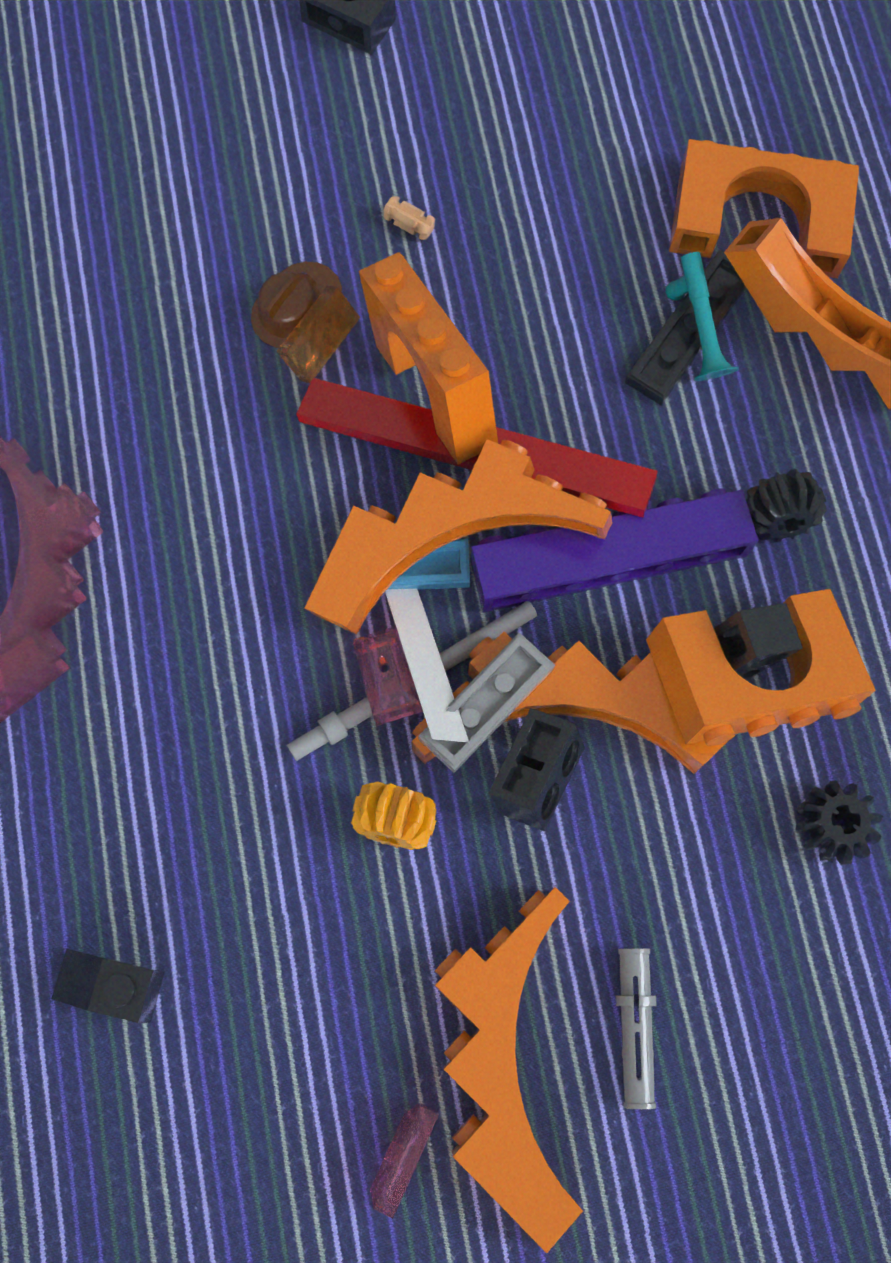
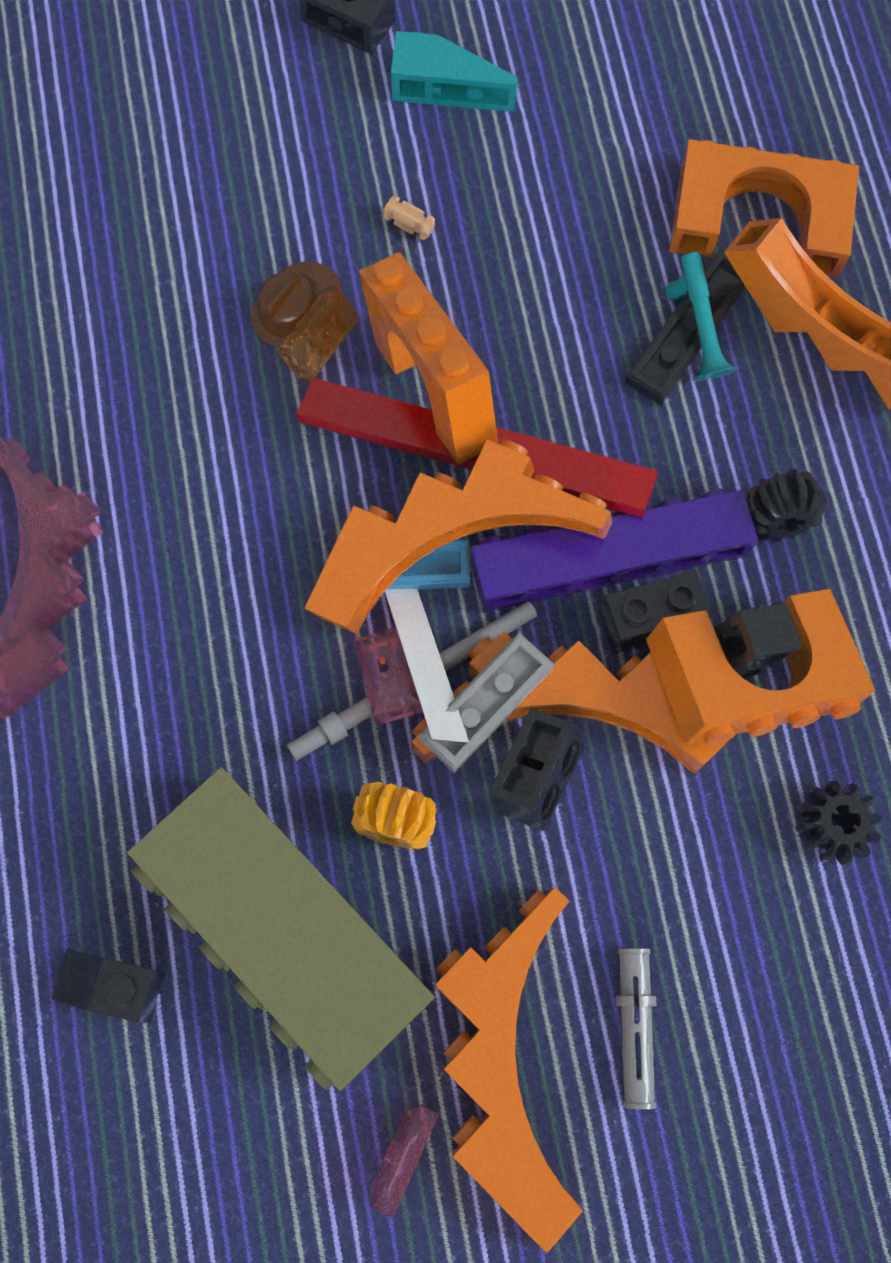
none -> olive brick [127,767,435,1091]
none -> teal slope [391,31,518,112]
none -> black brick [599,570,712,655]

